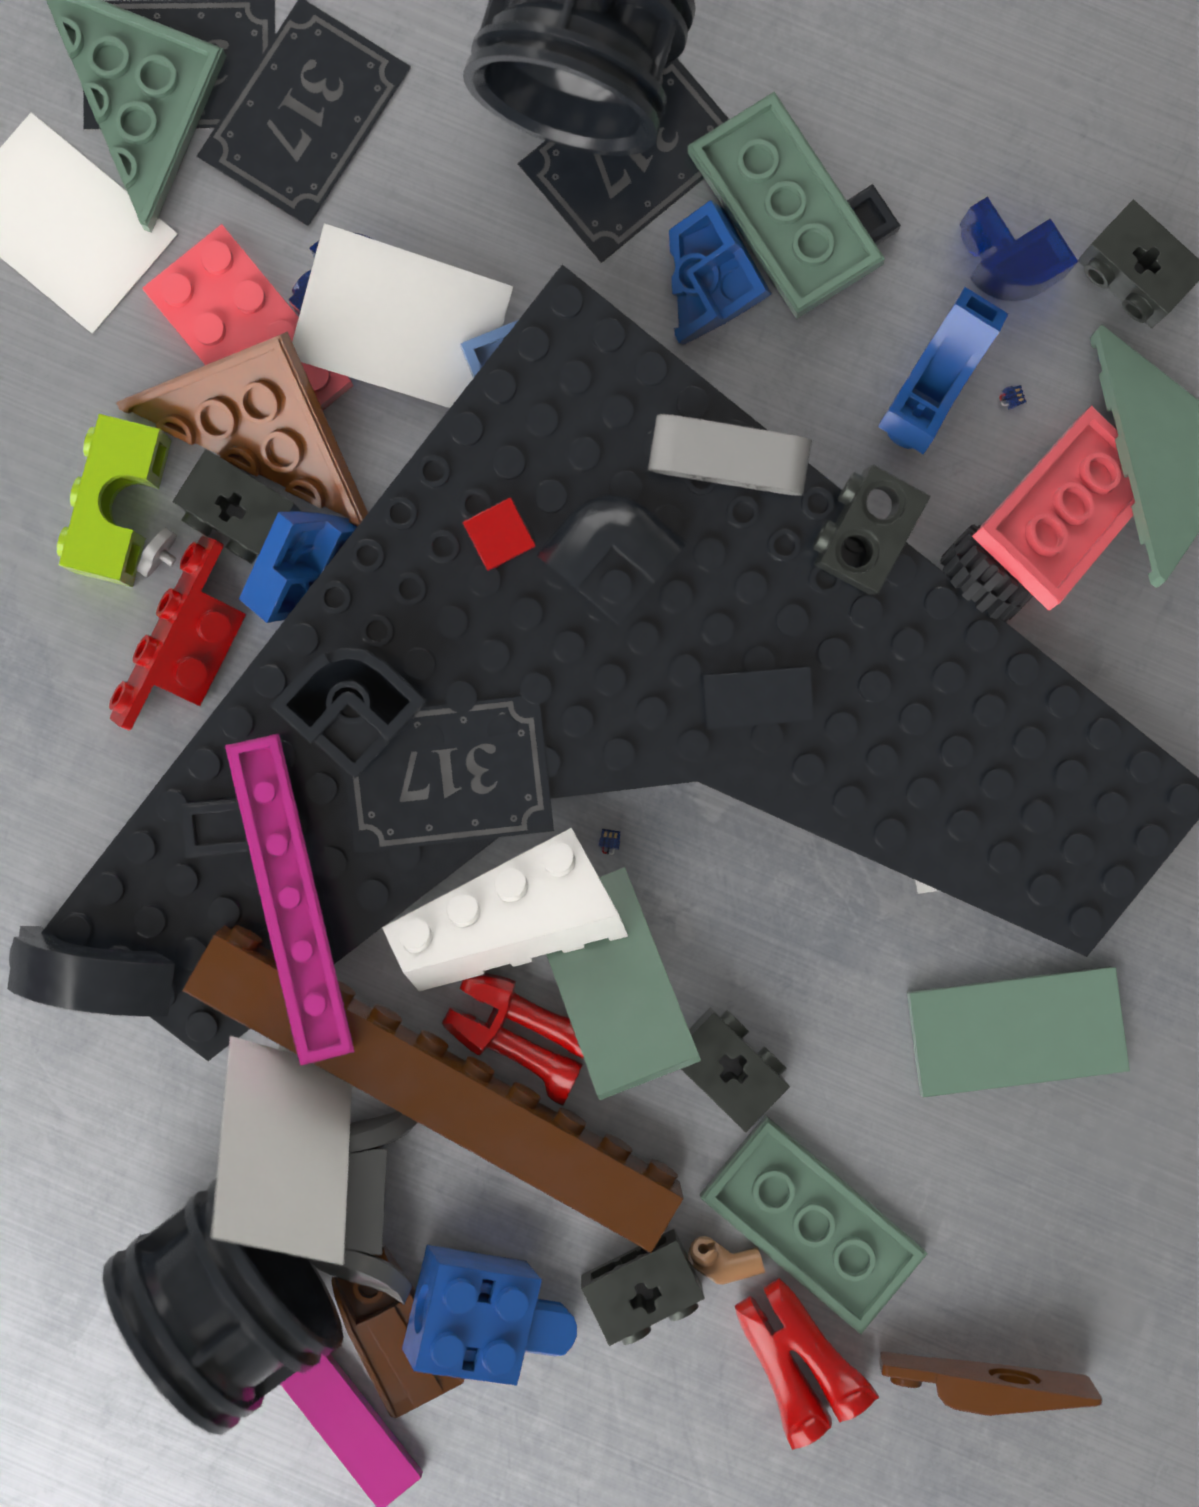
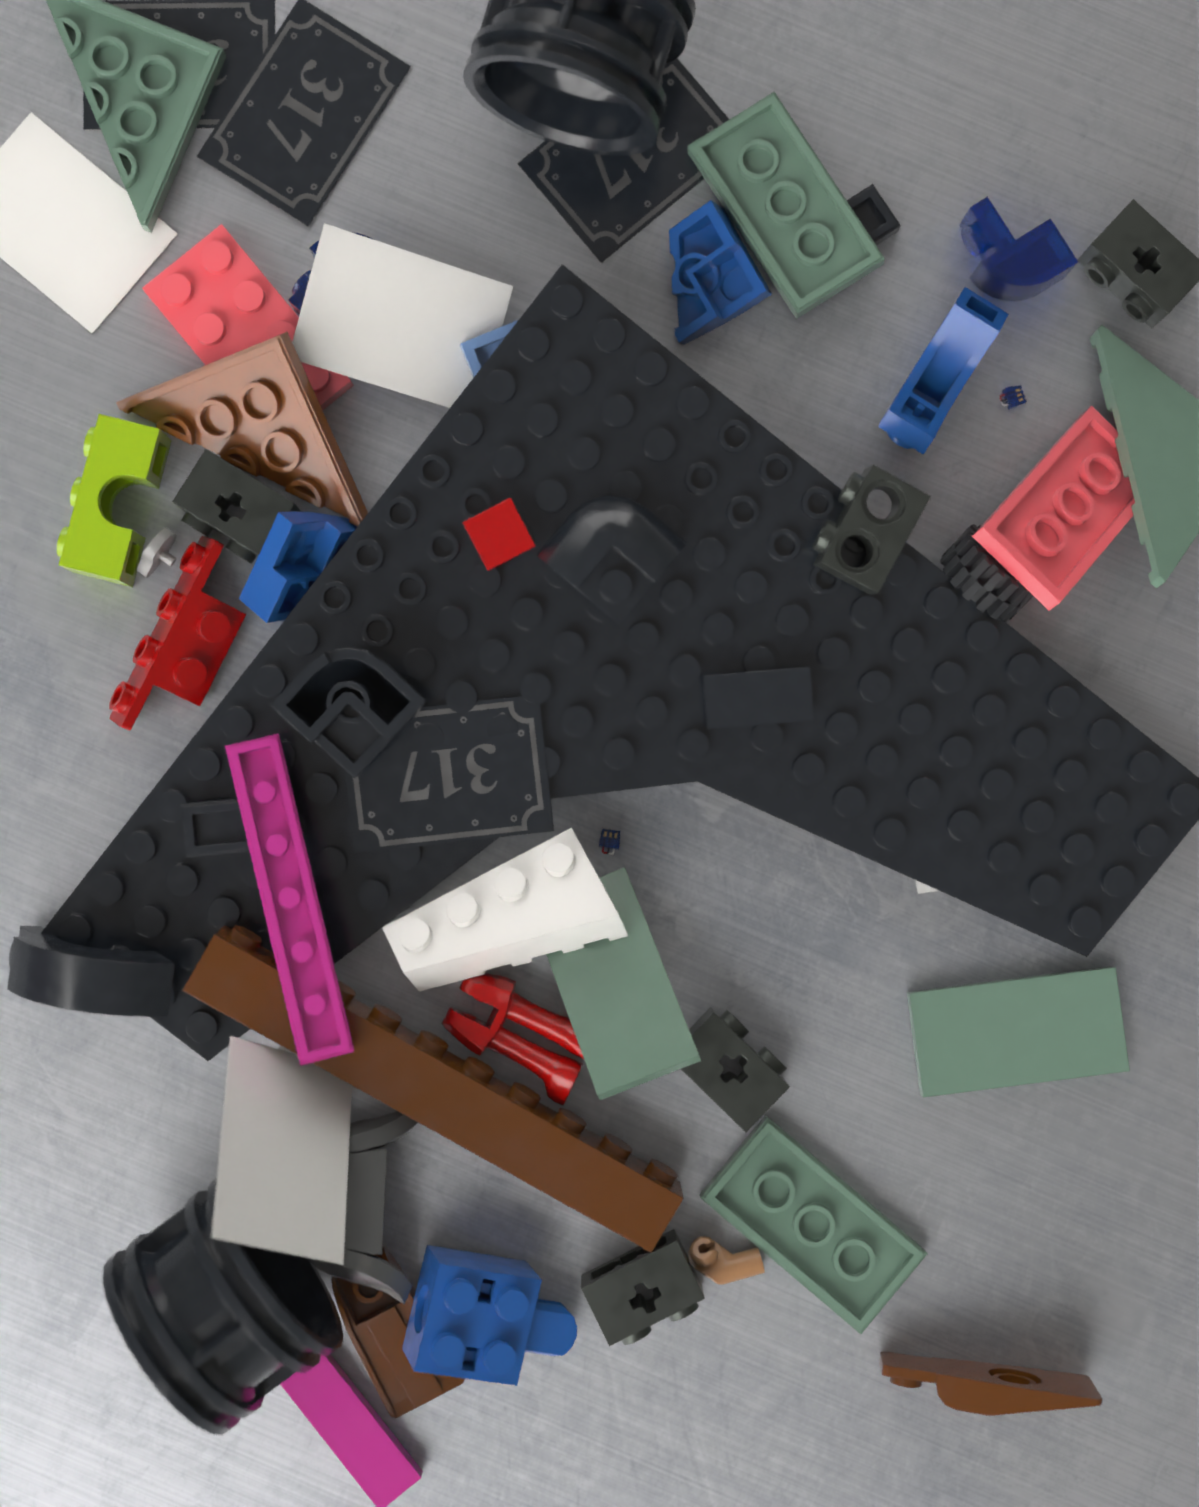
light grey beam [648,415,812,495] -> none
red piece [734,1278,879,1450] -> none

